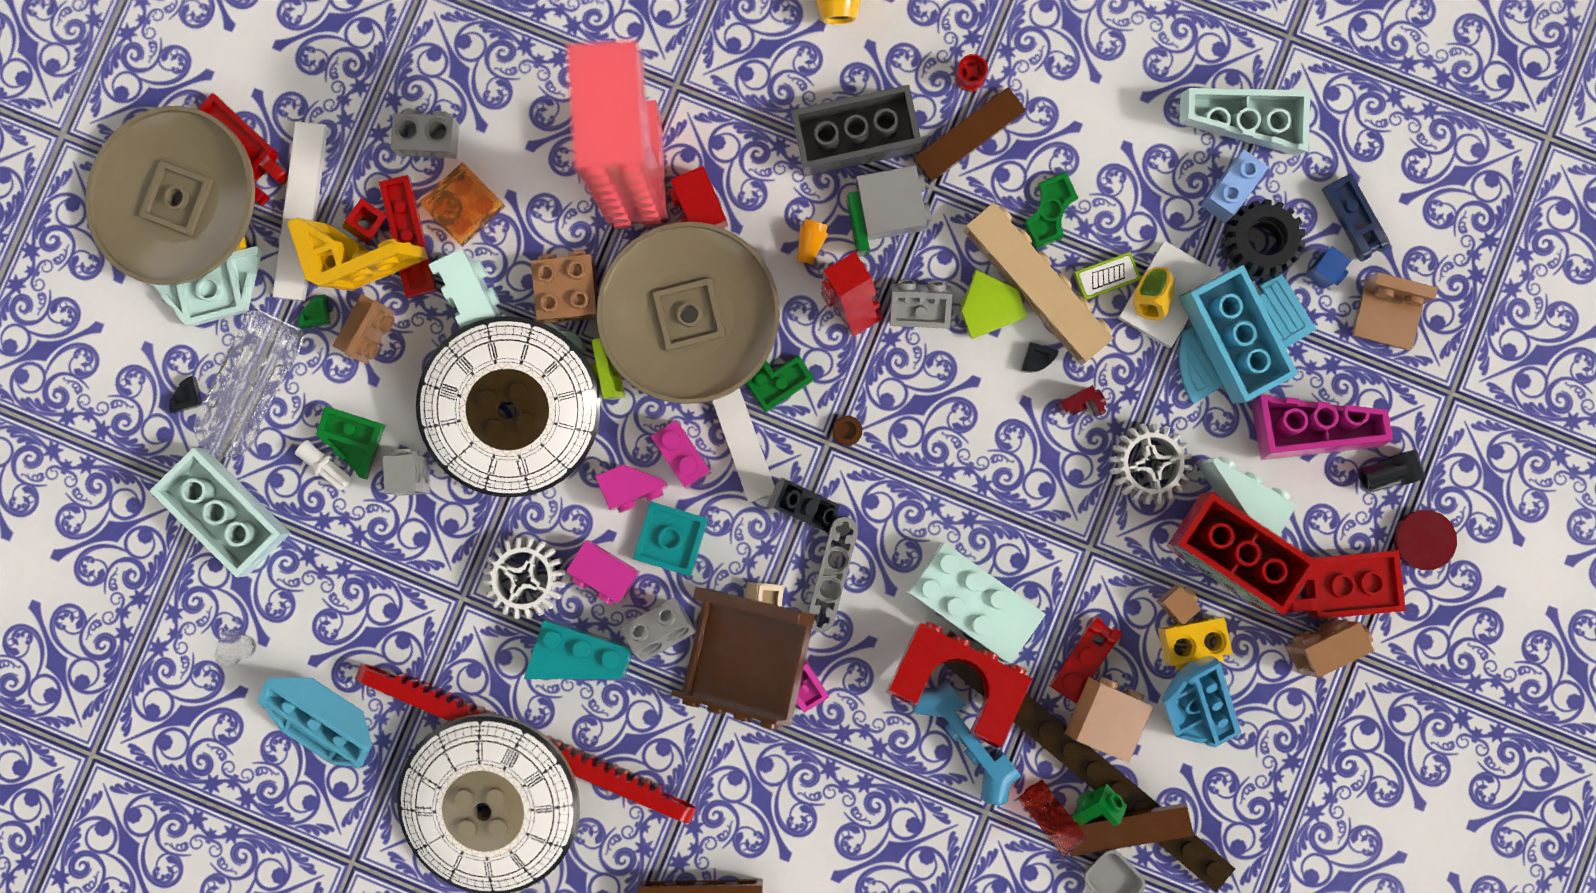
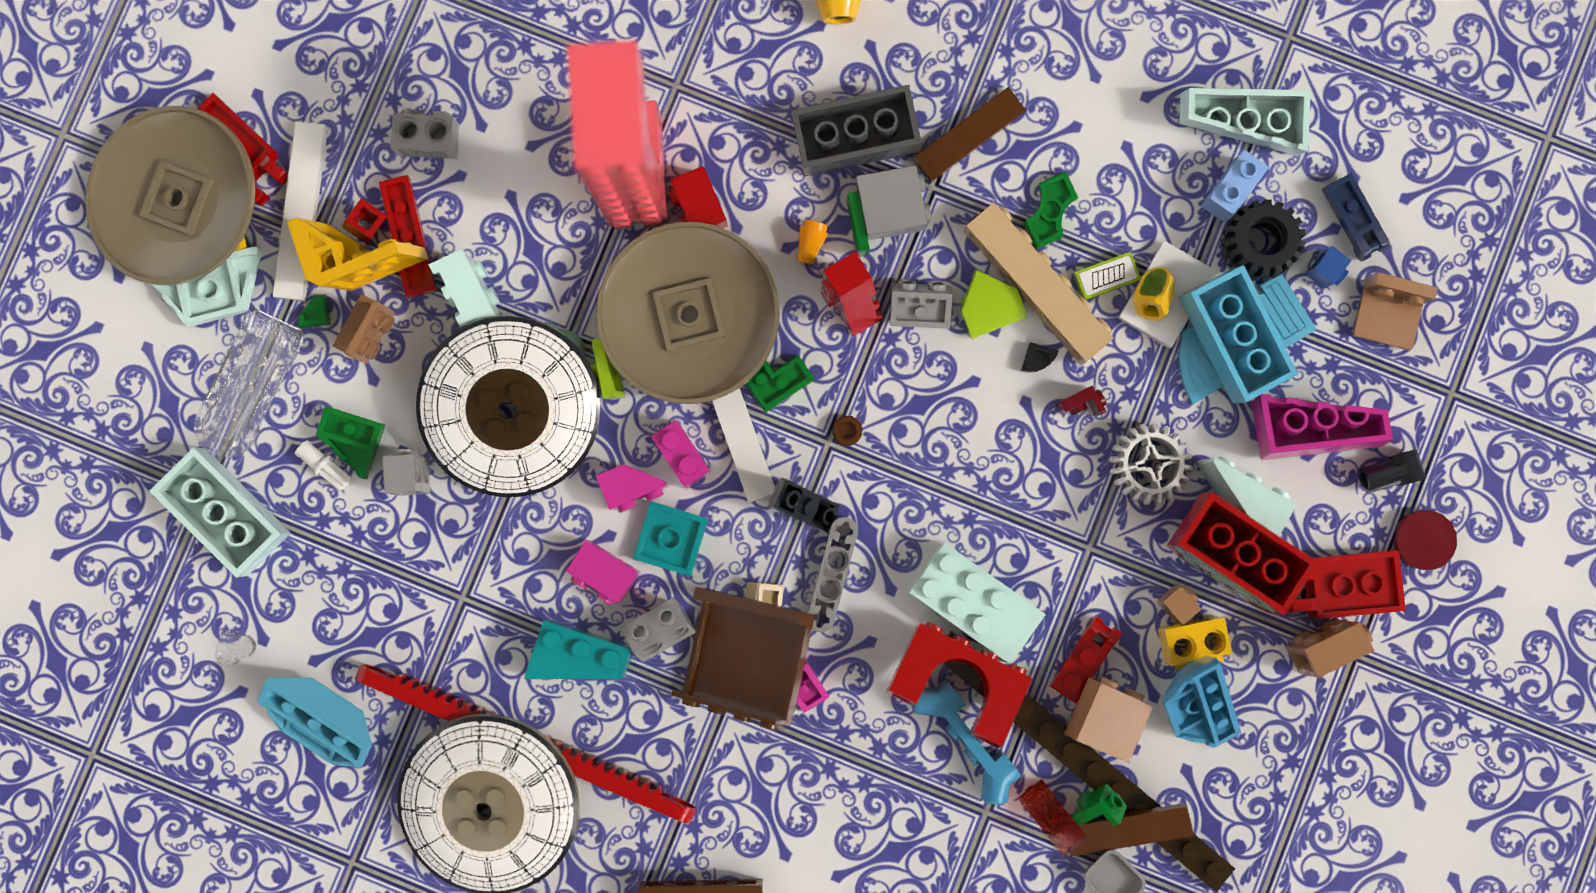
black tile [169,376,203,414] -> none
clear orange plate [419,162,505,247] -> none
white gear [483,537,566,619] -> none
medium nougat brick [531,251,598,324] -> none
red wheel [955,54,988,92] -> none

